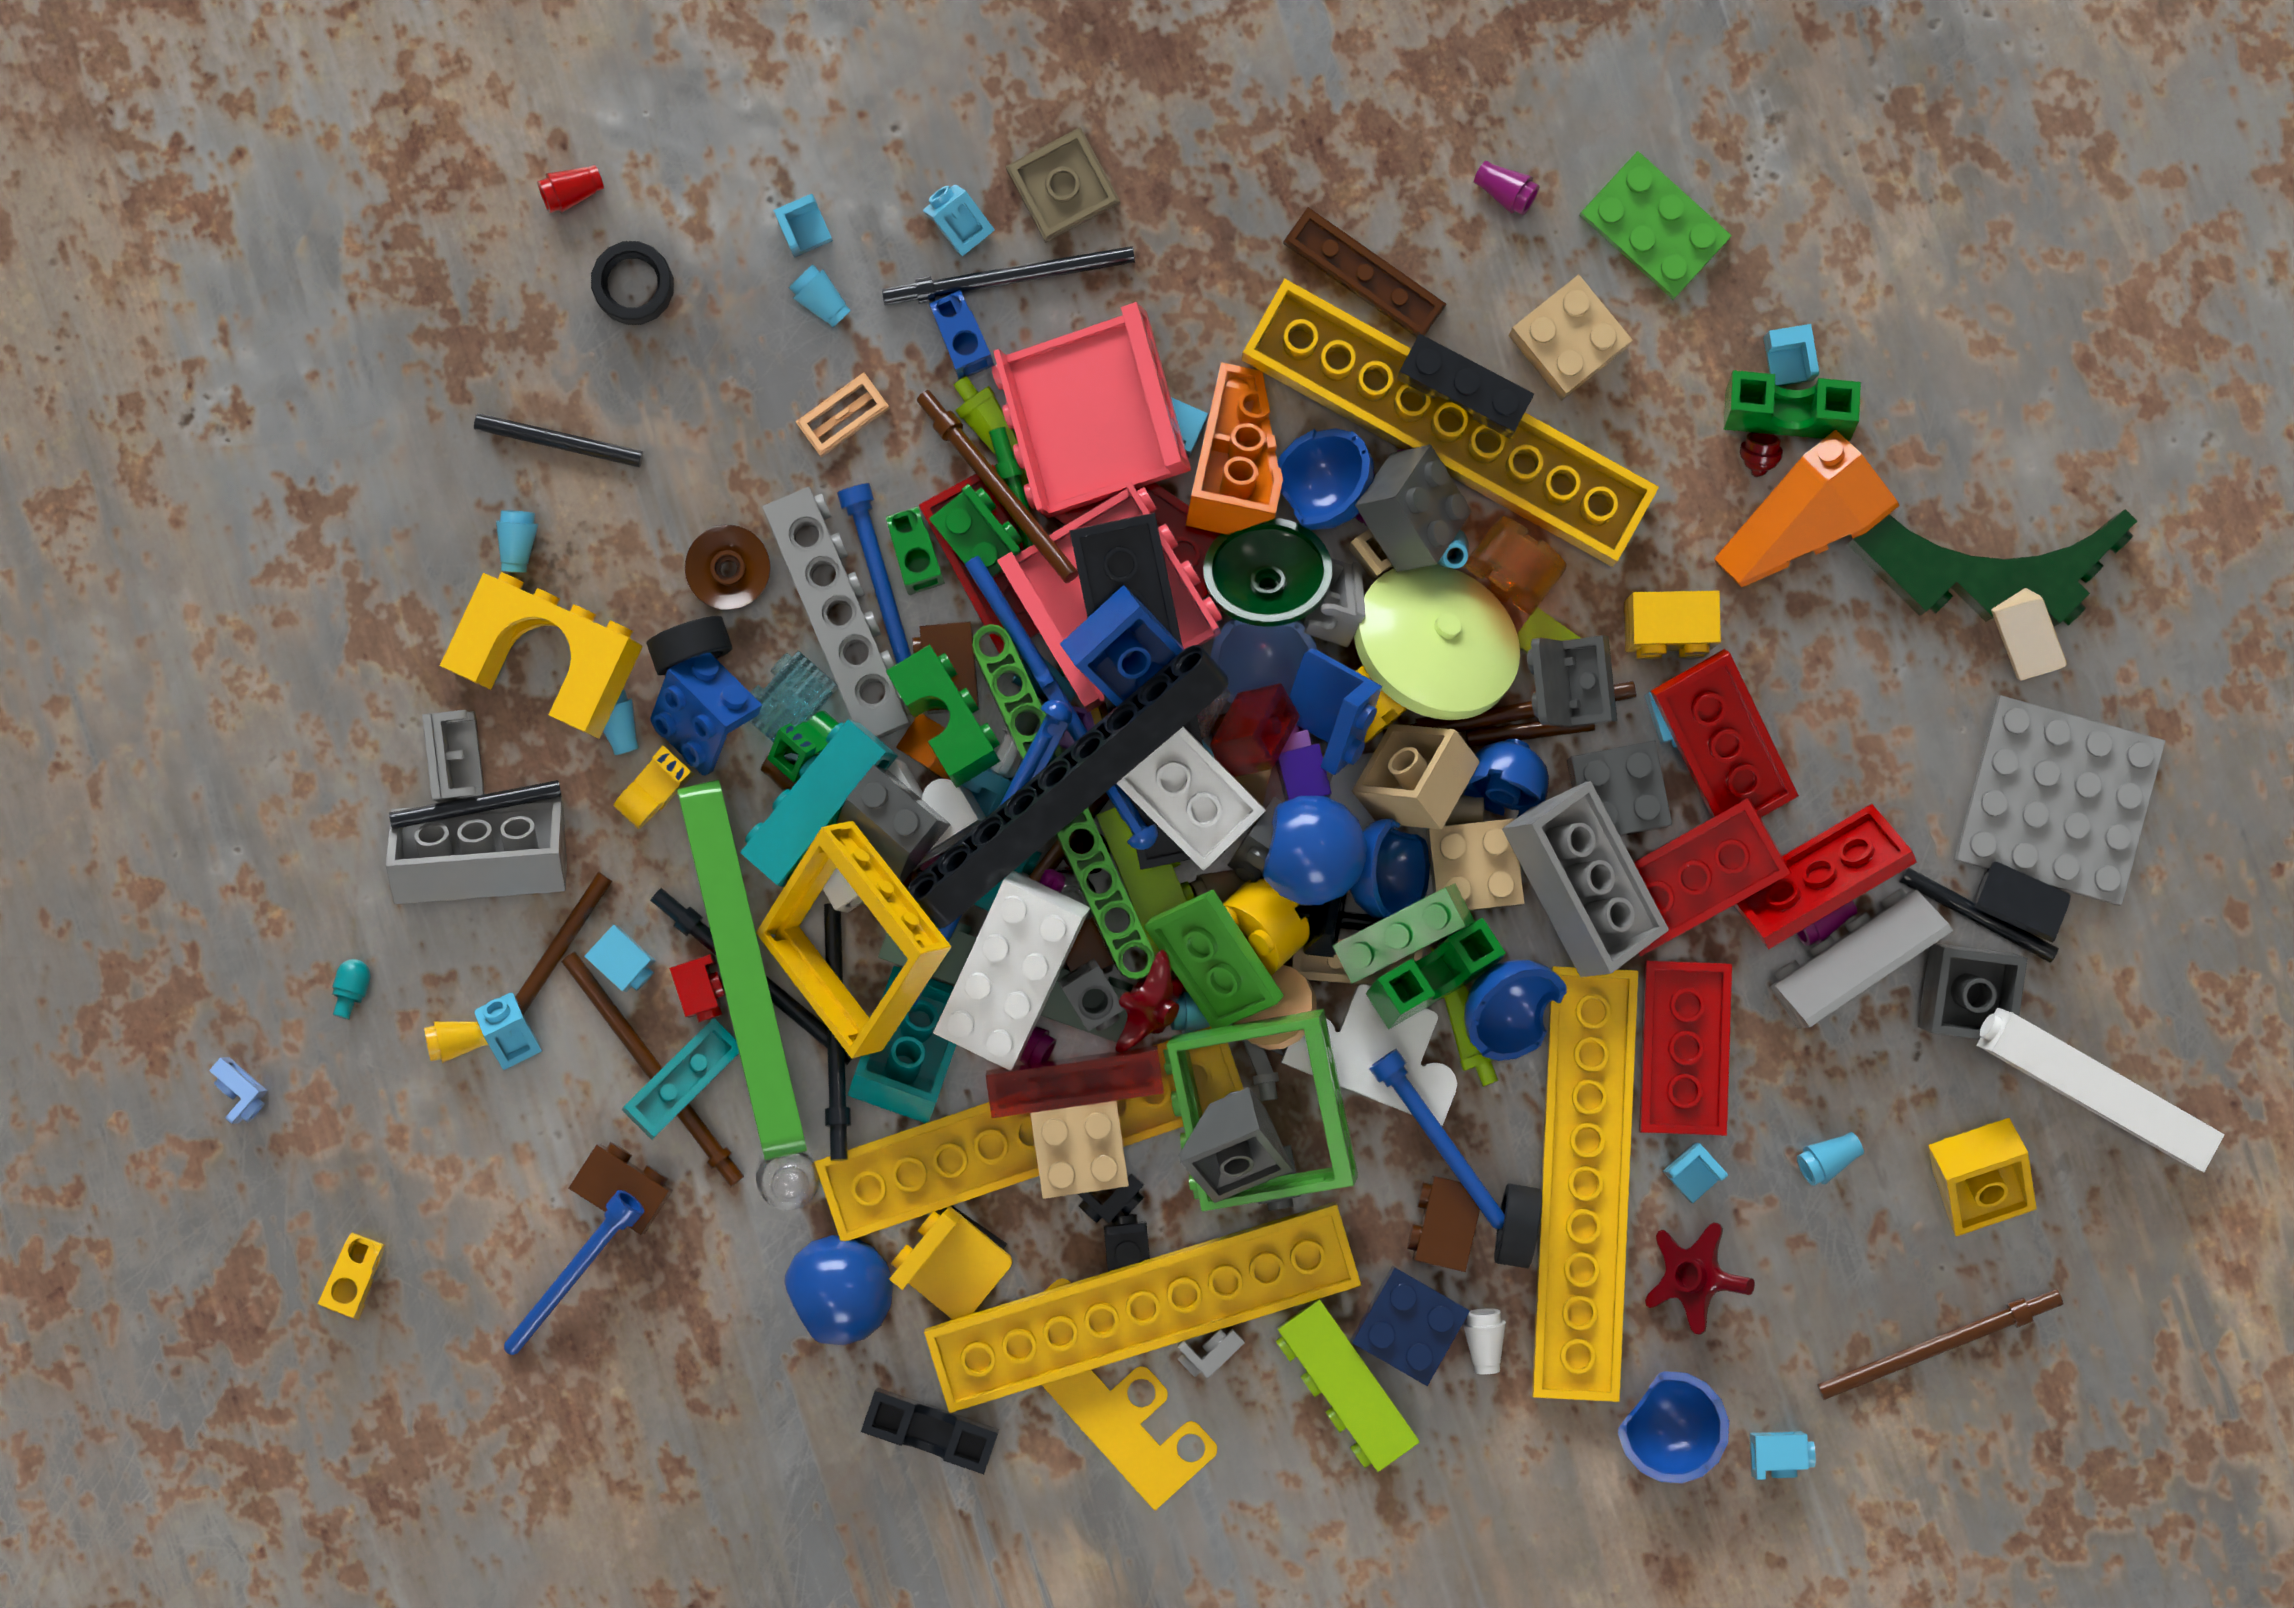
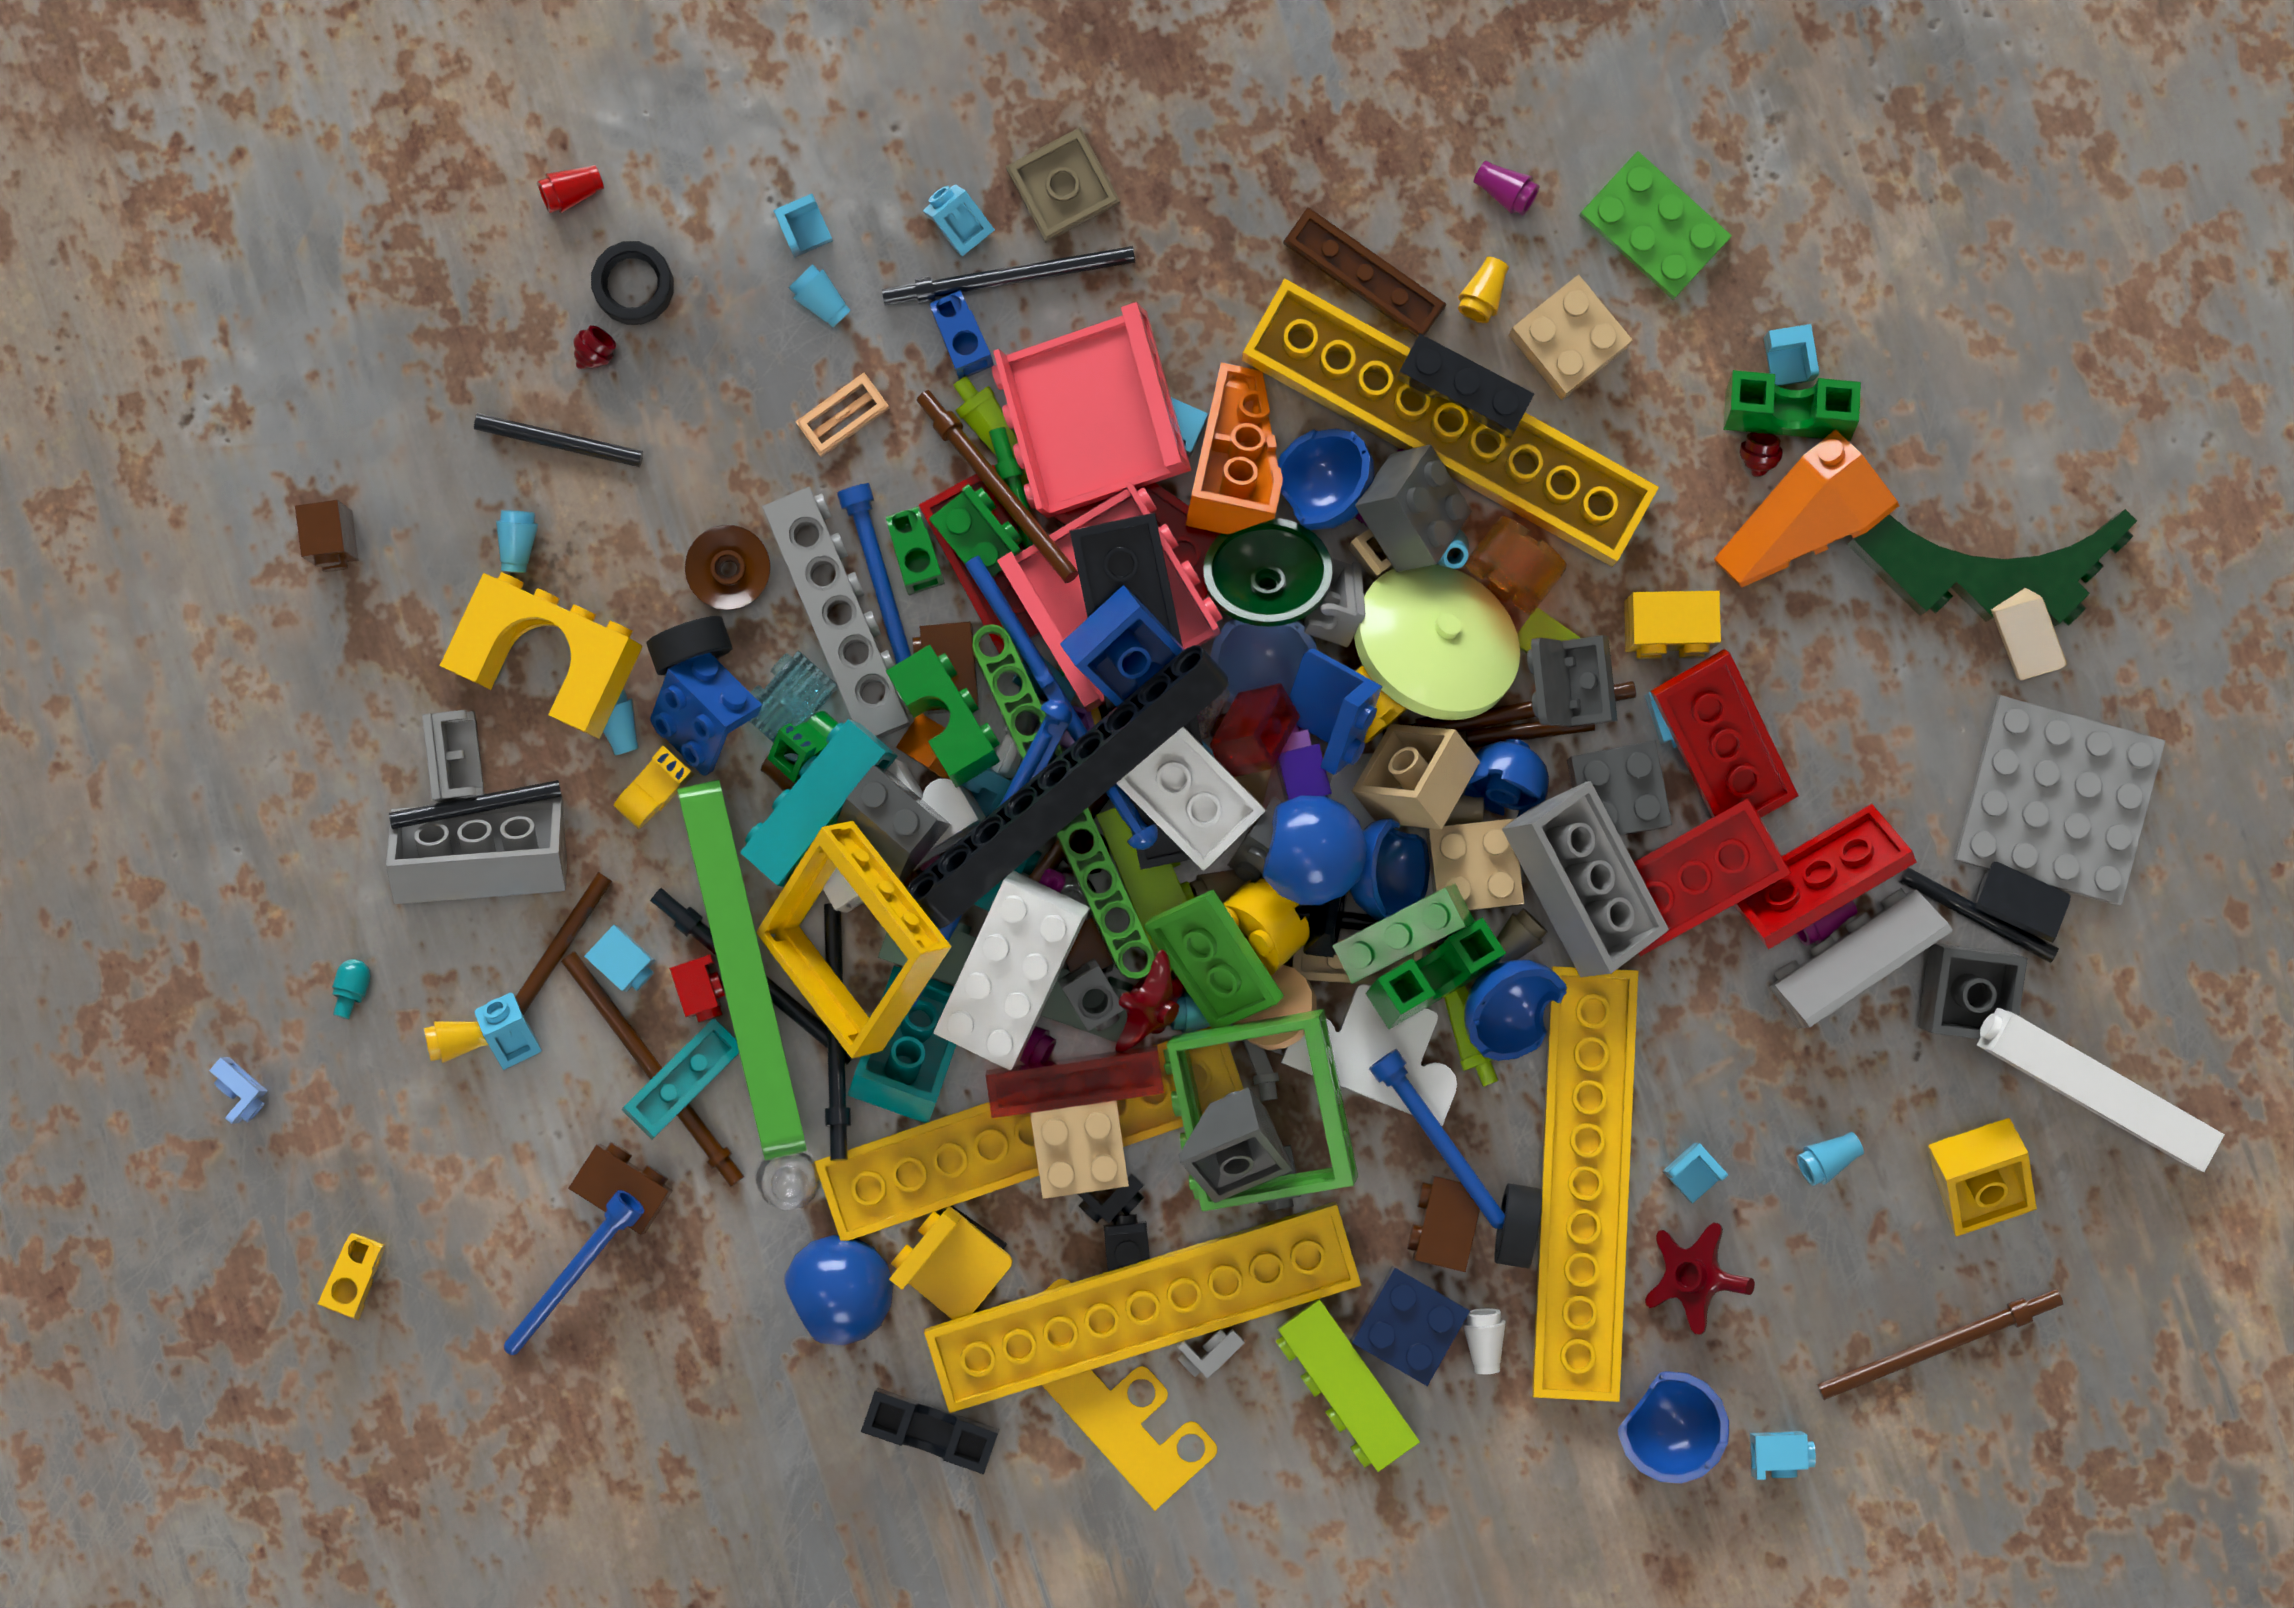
red plate [1639,960,1732,1136] -> none
none -> reddish brown brick [295,500,359,572]
none -> dark red plate [573,325,616,369]
none -> yellow cone [1458,257,1509,323]
none -> dark tan cone [1497,908,1548,963]

